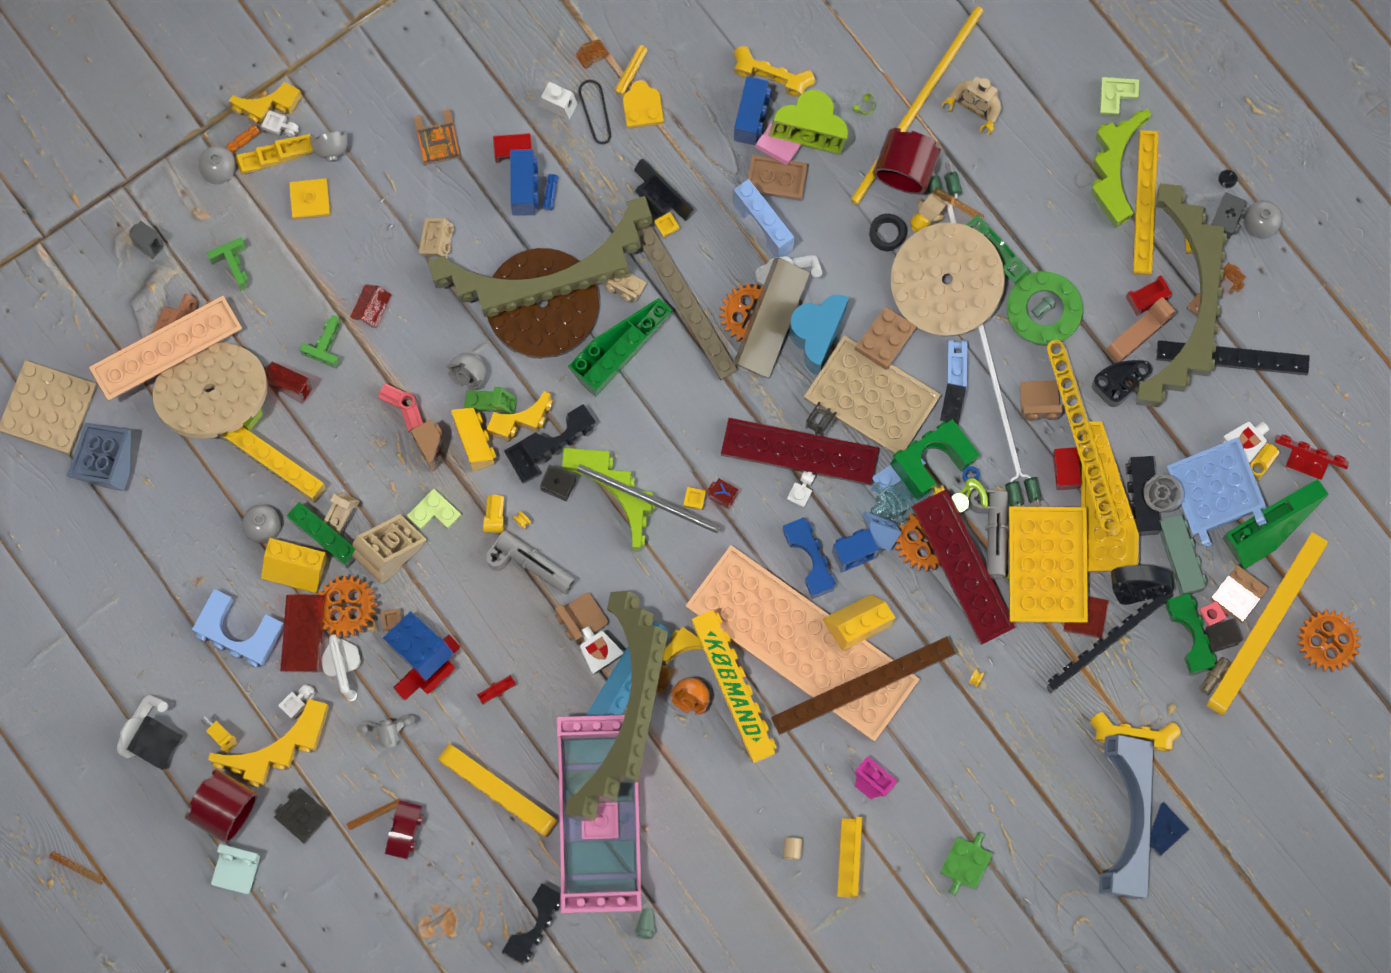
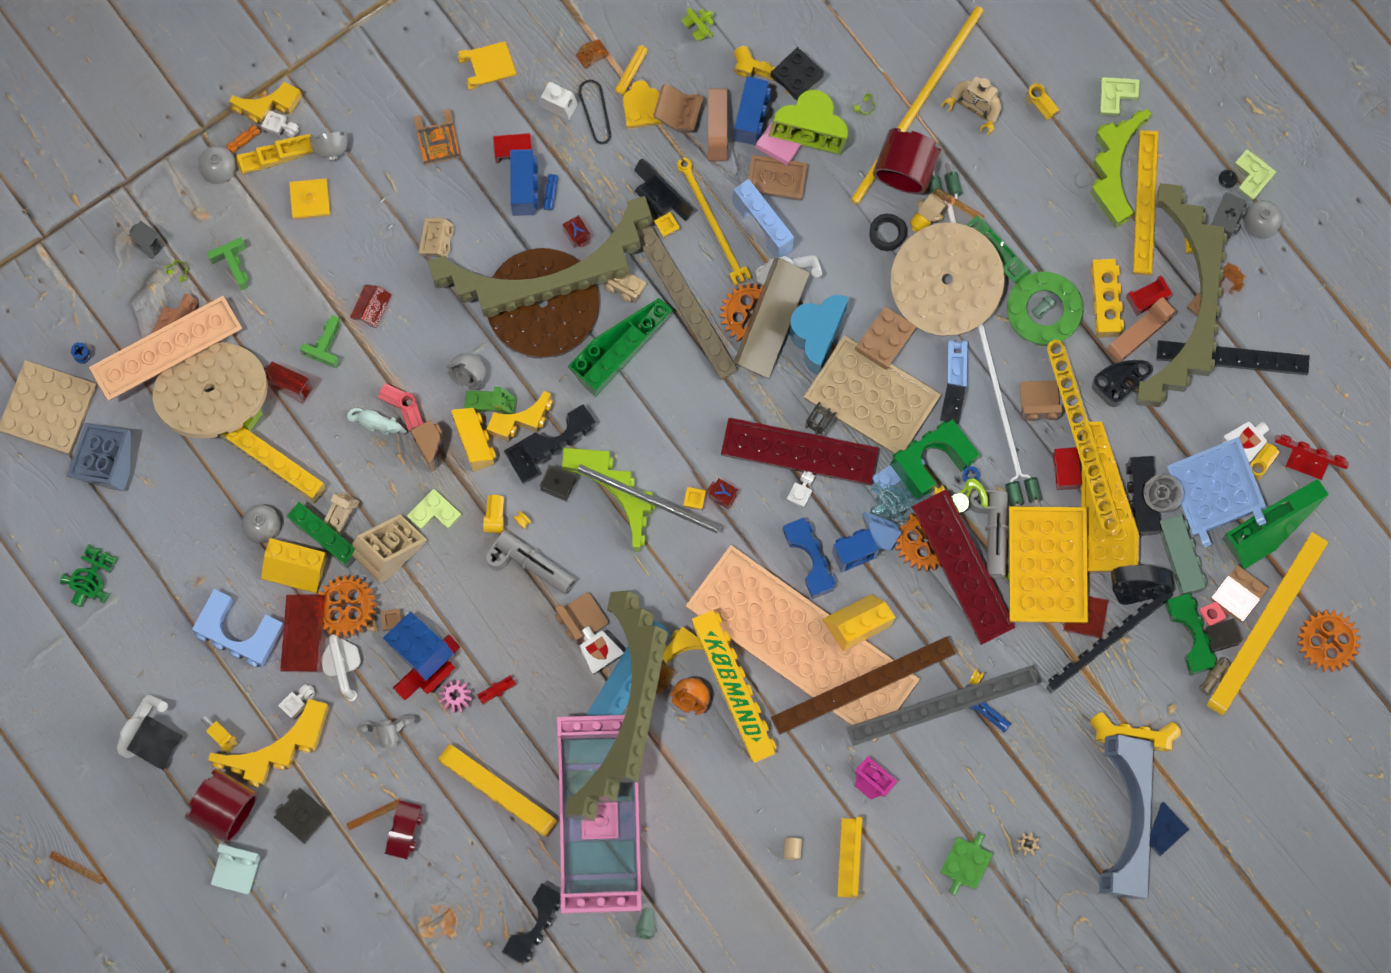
none -> green piece [60,544,118,607]
none -> blue bush [71,342,91,364]
none -> lime piece [165,260,188,282]
none -> light aqua animal [347,408,407,435]
none -> bright pink gear [439,680,472,713]
none -> yellow flag [457,41,517,90]
none -> clear red brick [562,215,591,248]
none -> medium nougat bracket [654,84,703,132]
none -> yellow hinge [677,158,752,286]
none -> lime hips [681,7,714,42]
none -> nougat beam [708,88,727,161]
none -> black brick [771,47,824,101]
none -> dark grey plate [846,666,1038,746]
none -> blue pin [965,685,1012,733]
none -> tan gear [1016,833,1040,857]
none -> yellow piece [1026,83,1060,121]
none -> yellow brick [1091,259,1124,338]
none -> yellowish green plate [1234,149,1276,202]

